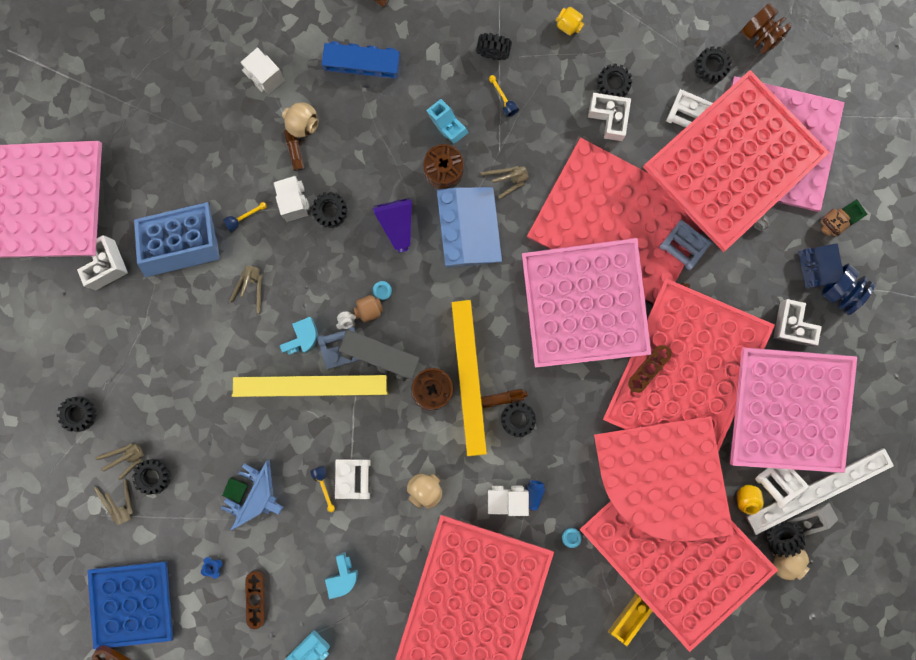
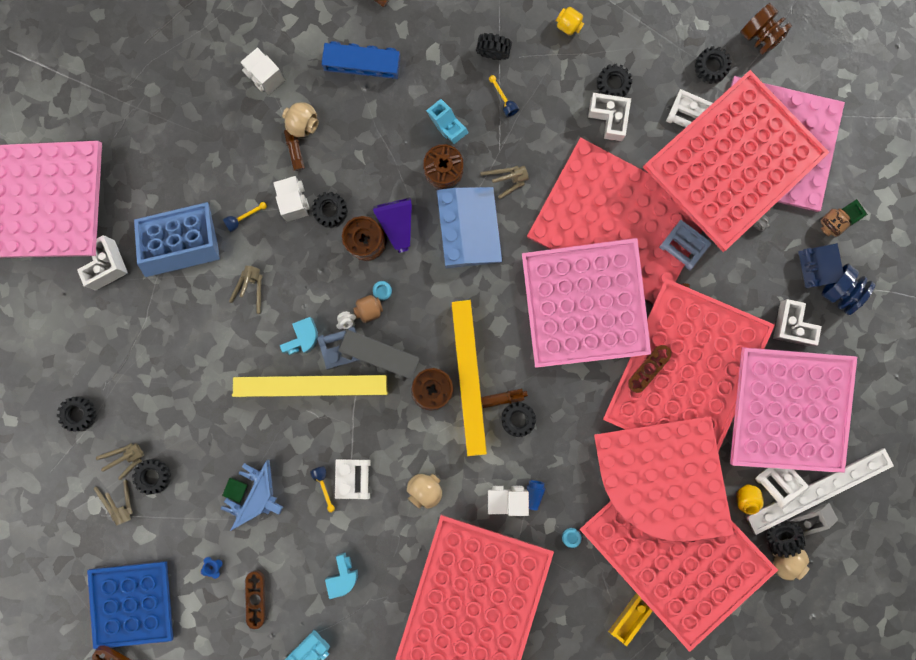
none -> reddish brown wheel [342,216,387,261]

